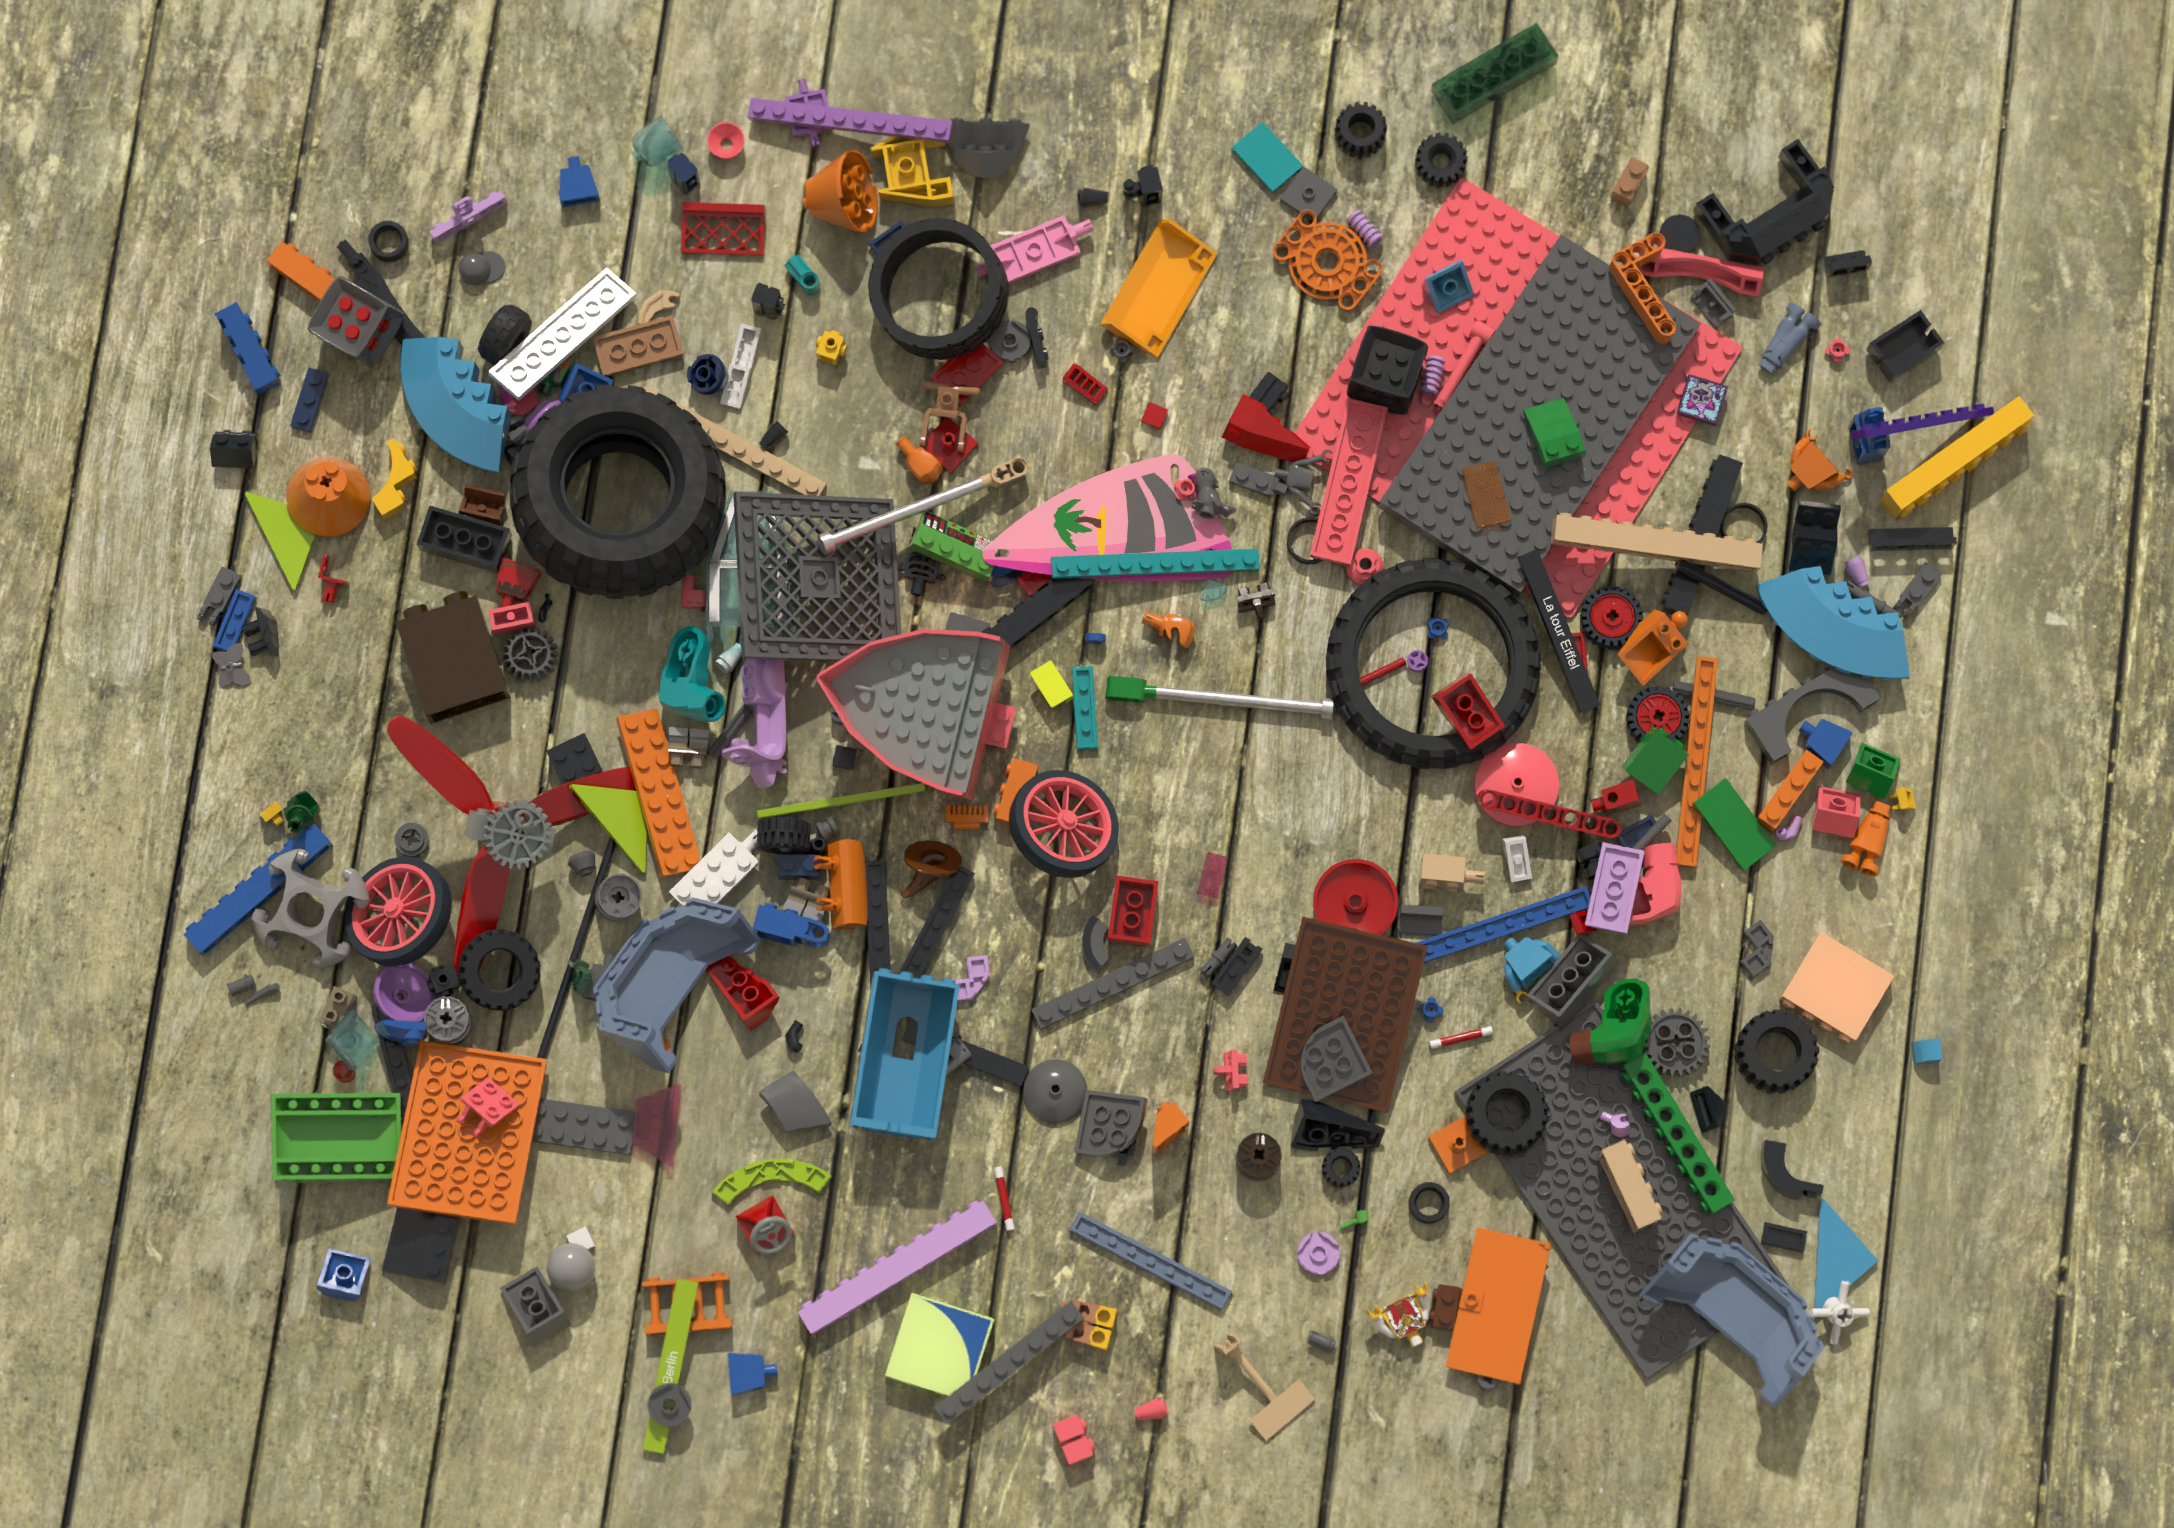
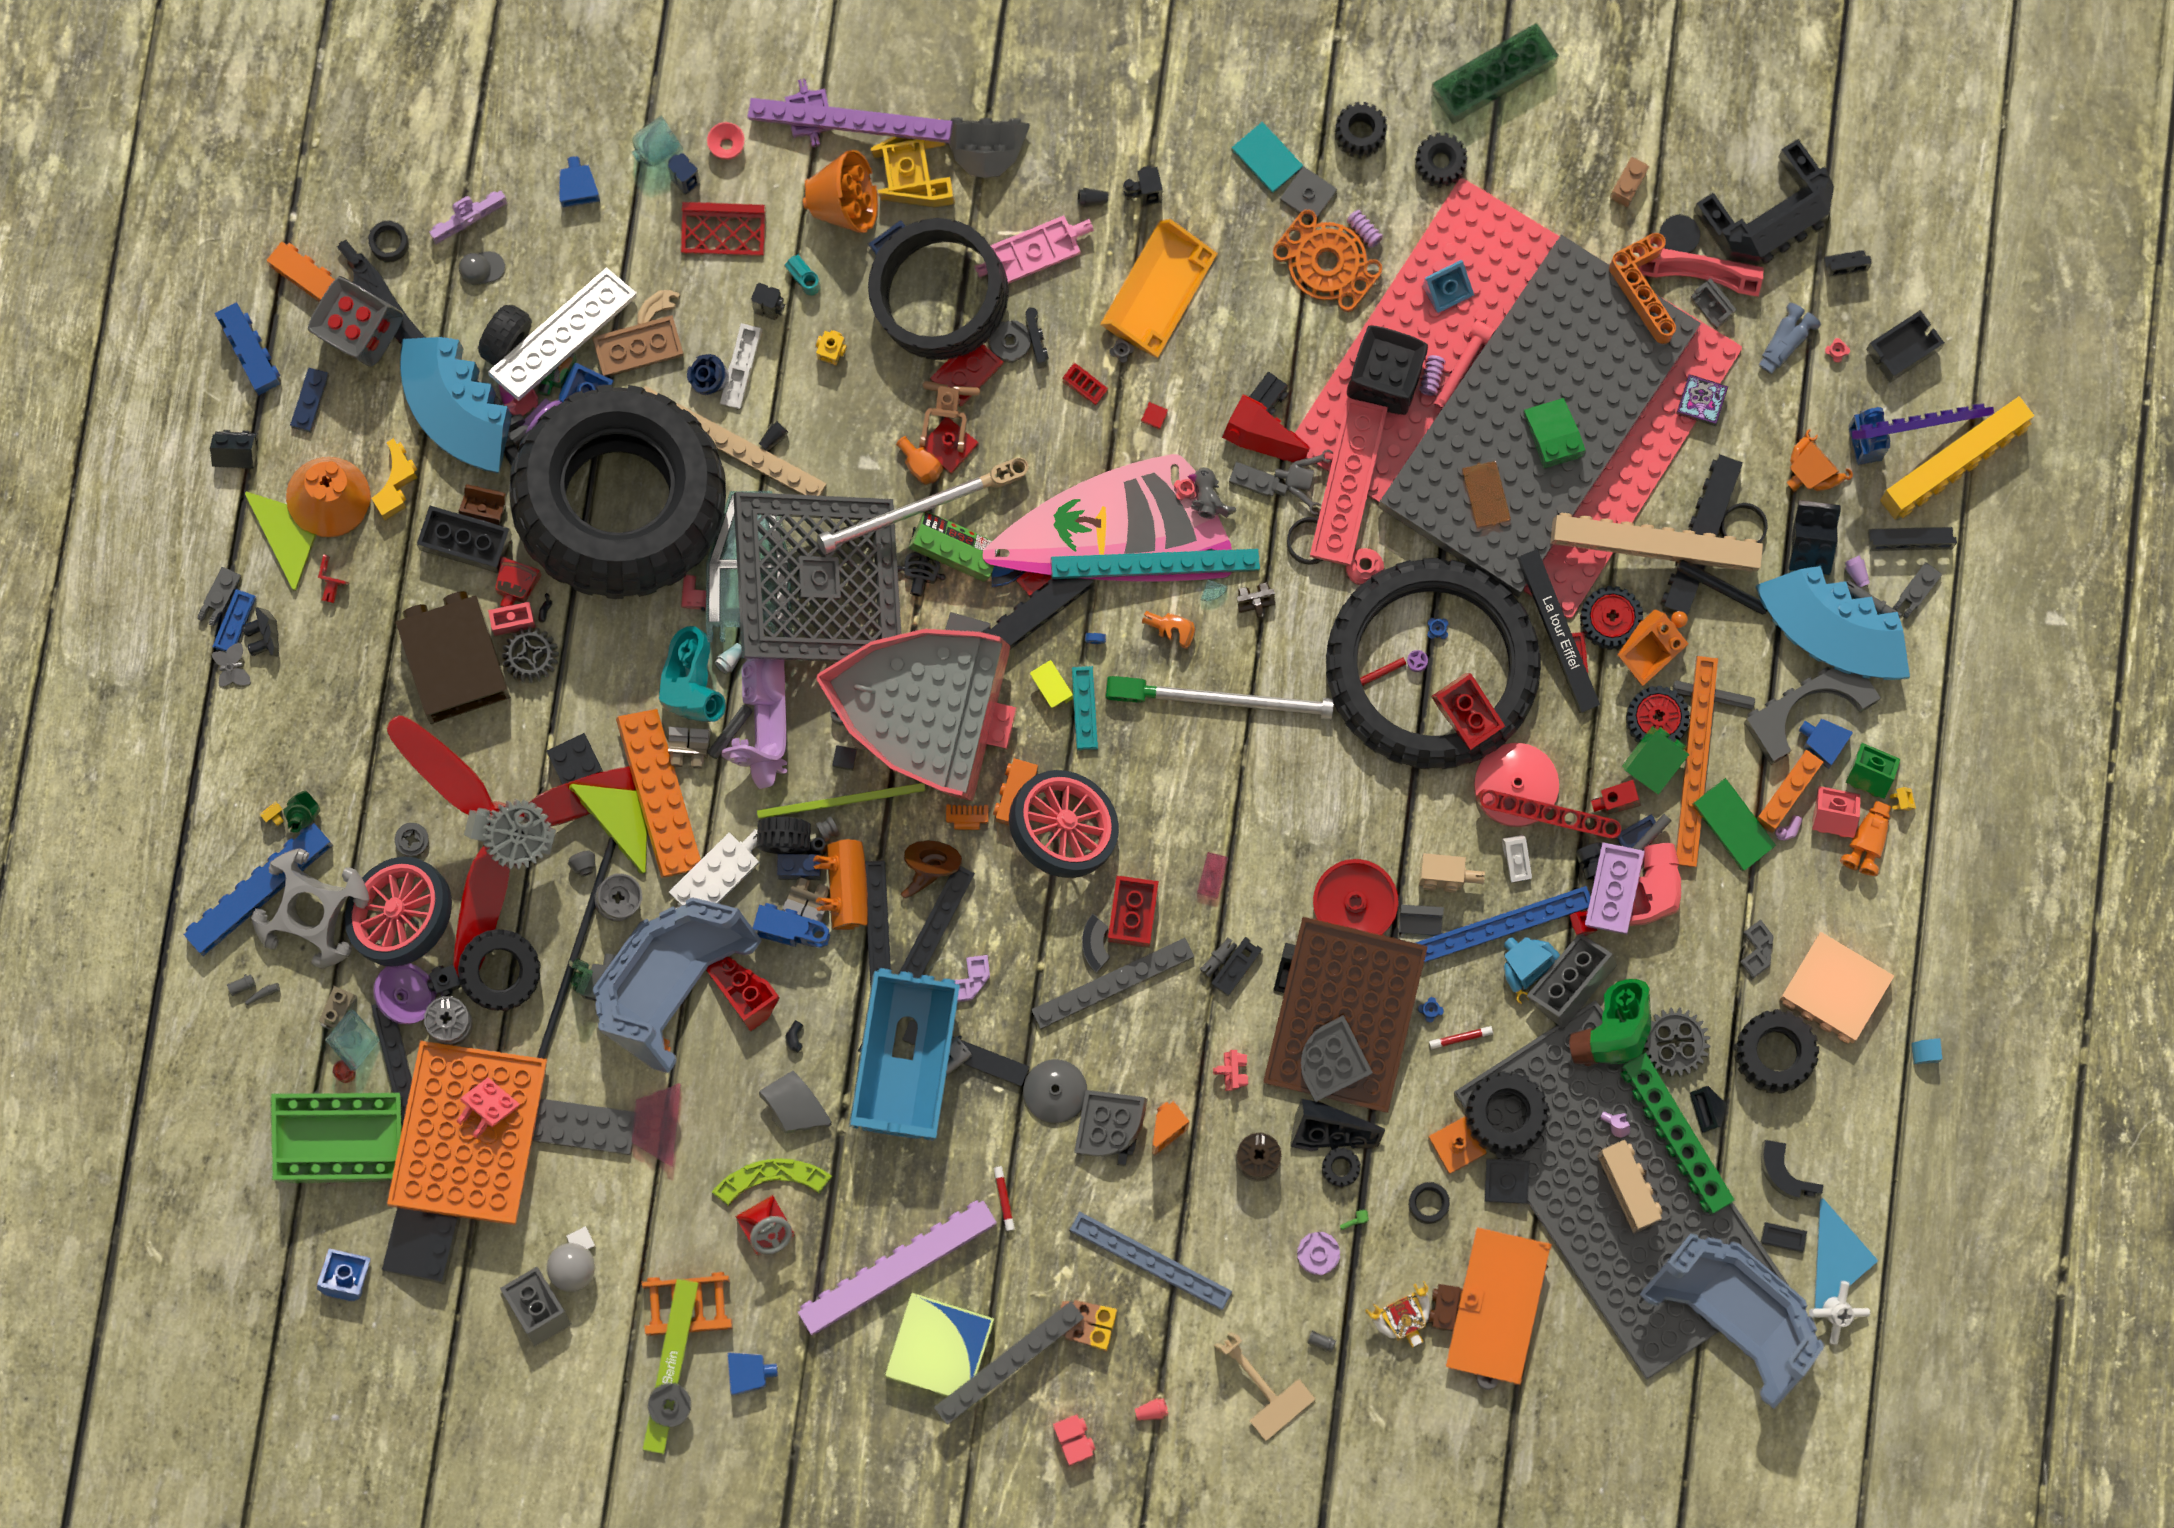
blue slope [374,1020,426,1047] -> none
none -> black tile [1484,1159,1530,1204]

